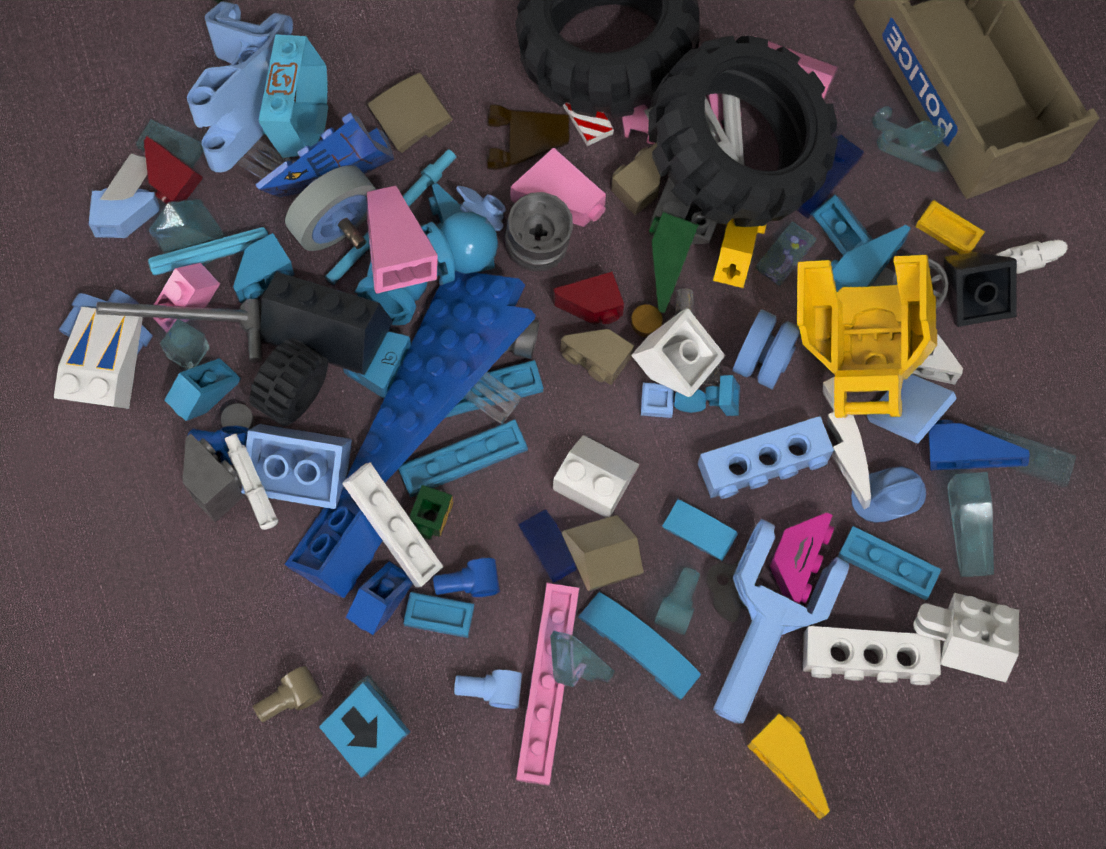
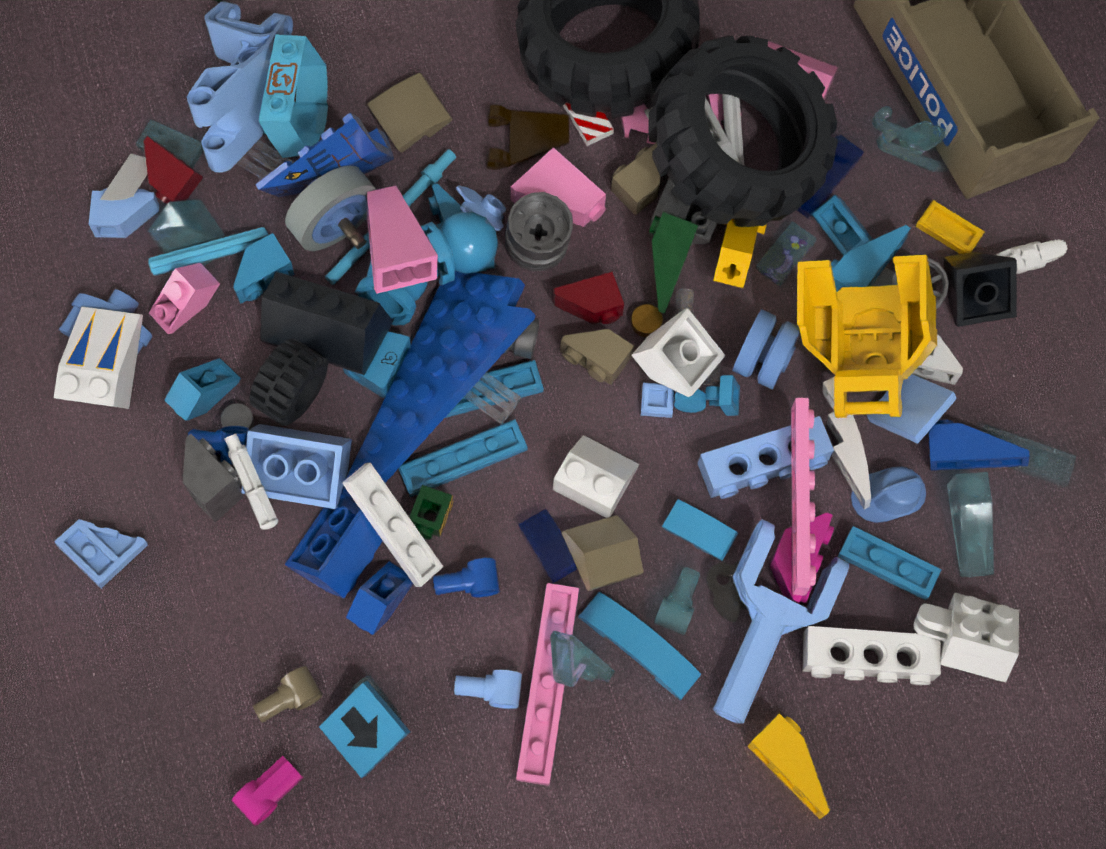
flat silver bar [96,299,262,362] -> none
clear light blue brick [160,319,210,370] -> none
dark azure tile [403,592,475,638] -> none
none -> light blue wing [54,519,148,588]
none -> dark pink piece [232,756,303,826]
none -> bright pink plate [791,398,816,595]

